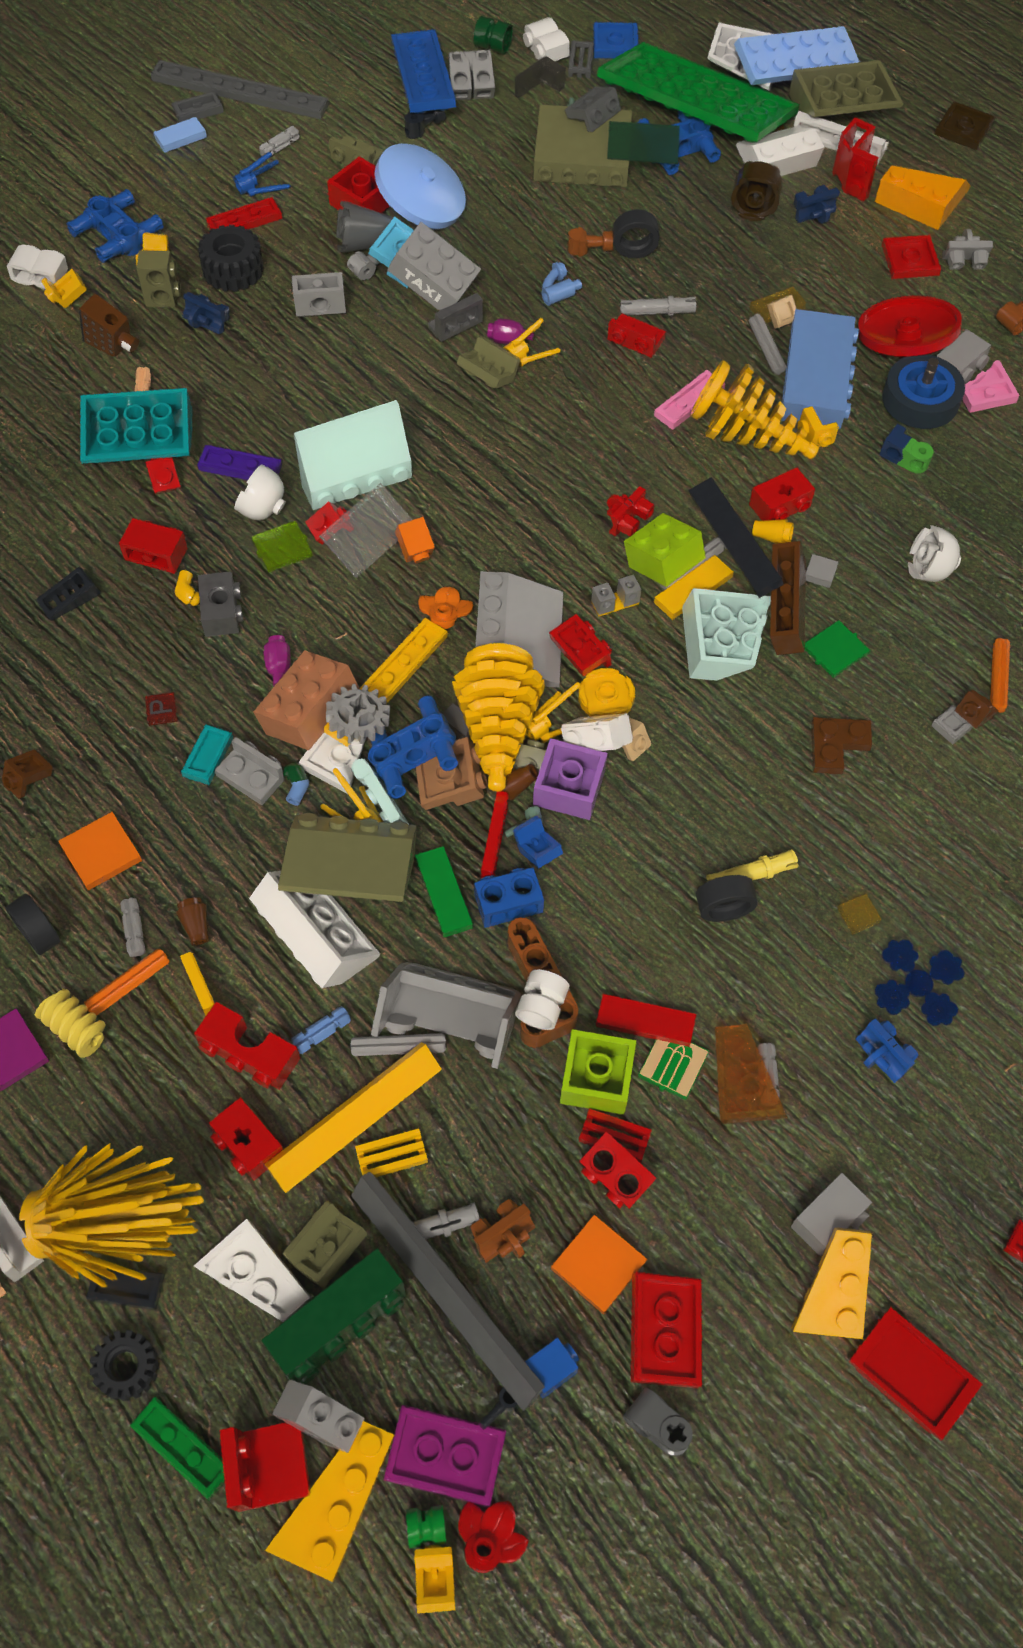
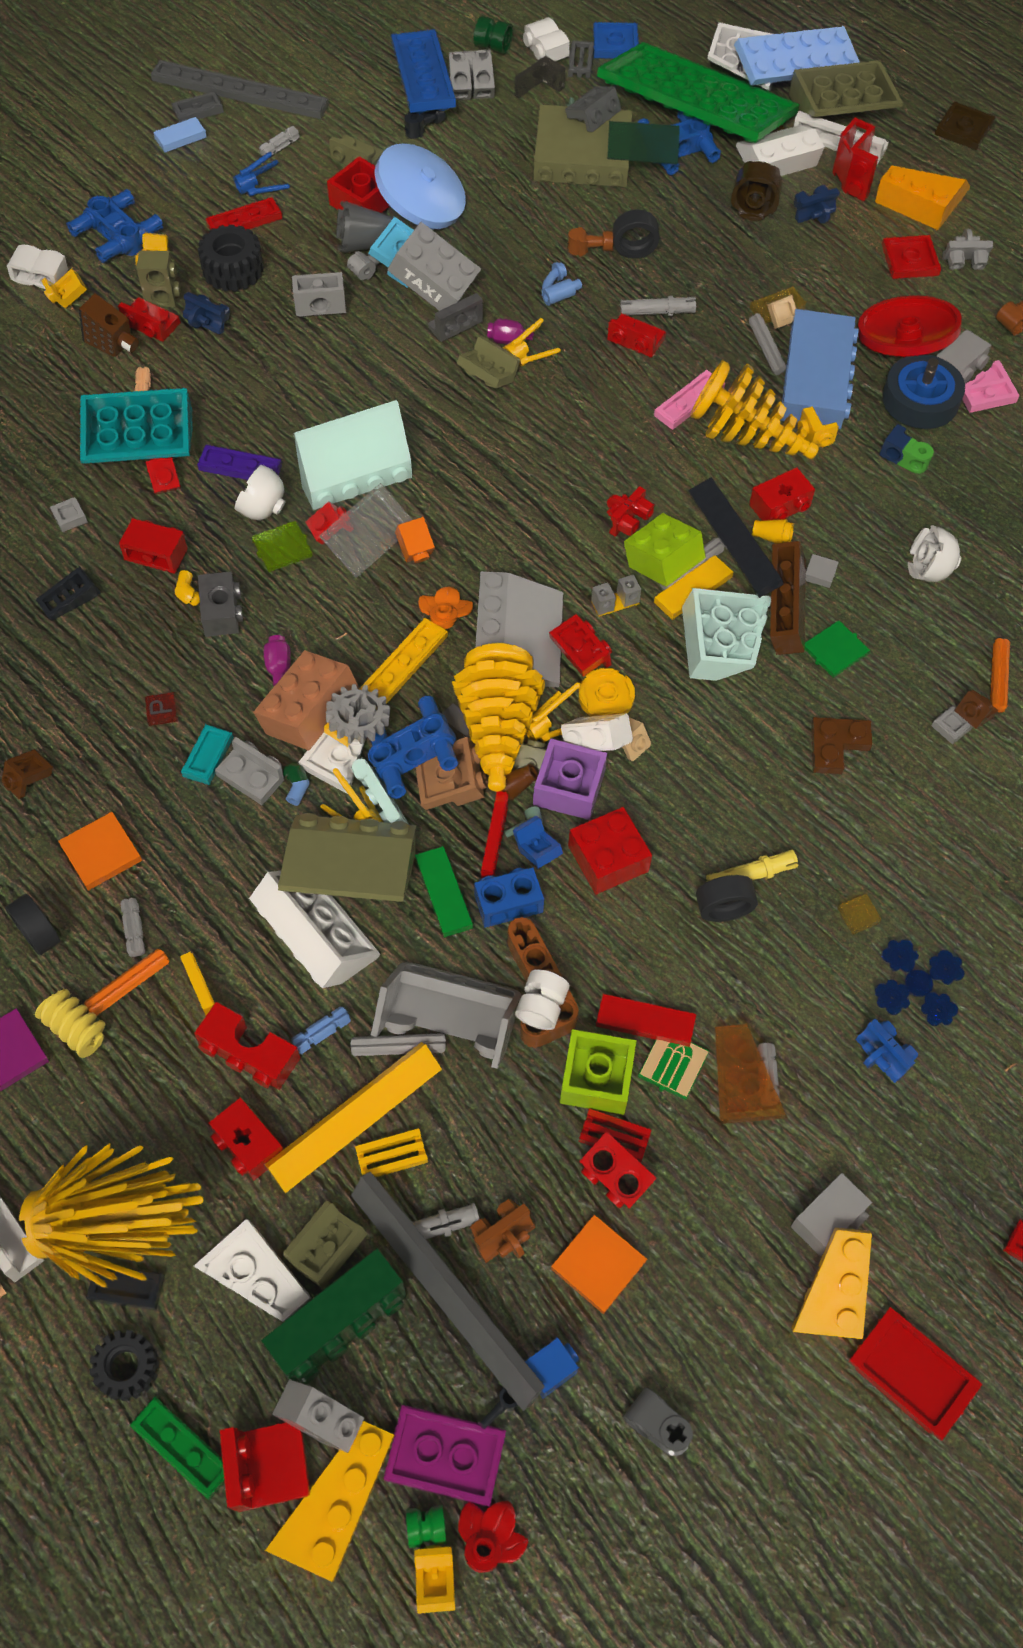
reddish brown cone [176,897,210,946] -> none
red tile [630,1272,702,1388] -> none
none -> light grey tile [50,497,87,532]
none -> red bracket [118,297,180,342]
none -> red brick [568,807,652,895]

